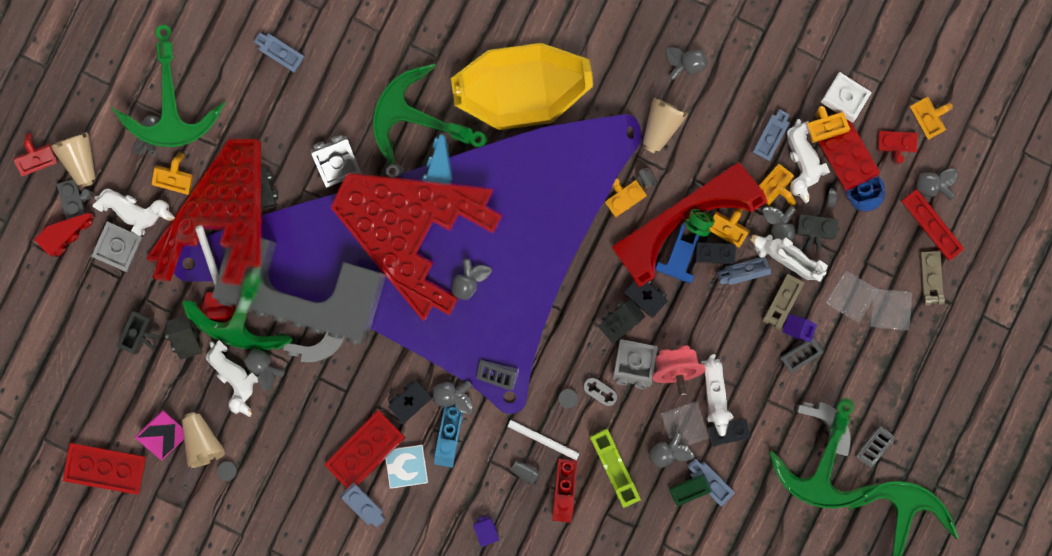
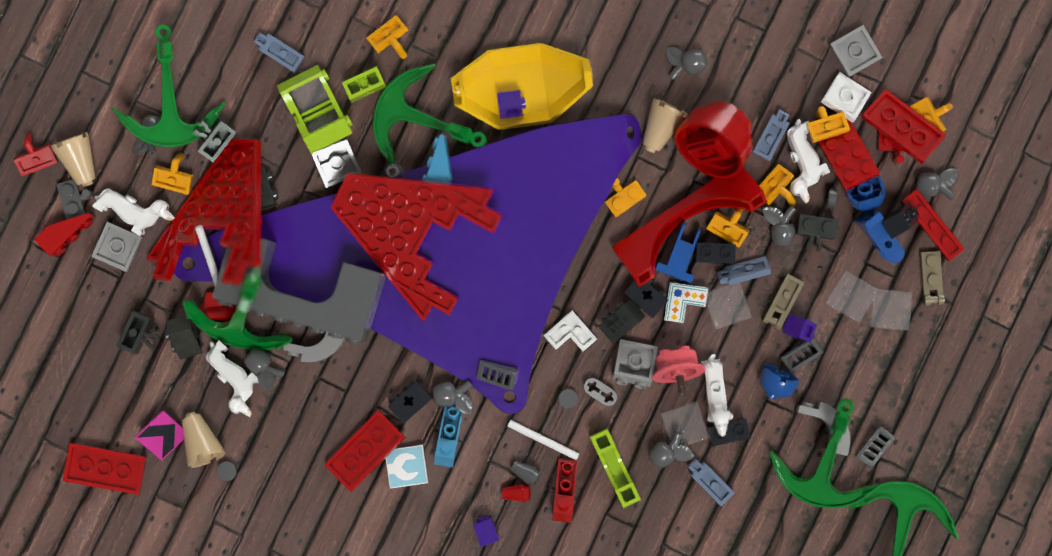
sand blue hinge [340,483,385,528] -> none
dark grey piece [452,258,492,300] -> none
dark grey slope [636,168,658,191] -> none
dark green tile [669,473,712,507] -> none
green wheel [684,209,715,236] -> none
white animal [750,235,828,282] -> none
none -> pearl dark grey brick [193,118,237,162]
none -> lime window [277,65,353,154]
none -> lime brick [342,67,386,103]
none -> light orange plate [366,15,408,59]
none -> dark purple brick [497,90,526,119]
none -> red cone [502,484,531,503]
none -> white tile [543,311,597,351]
none -> white tile [664,282,709,323]
none -> red piece [675,101,753,179]
none -> clear tile [706,283,752,330]
none -> blue cylinder [760,364,800,400]
none -> light grey plate [829,25,882,77]
none -> blue piece [853,210,904,263]
none -> red plate [861,89,947,164]
none -> black brick [881,202,919,239]

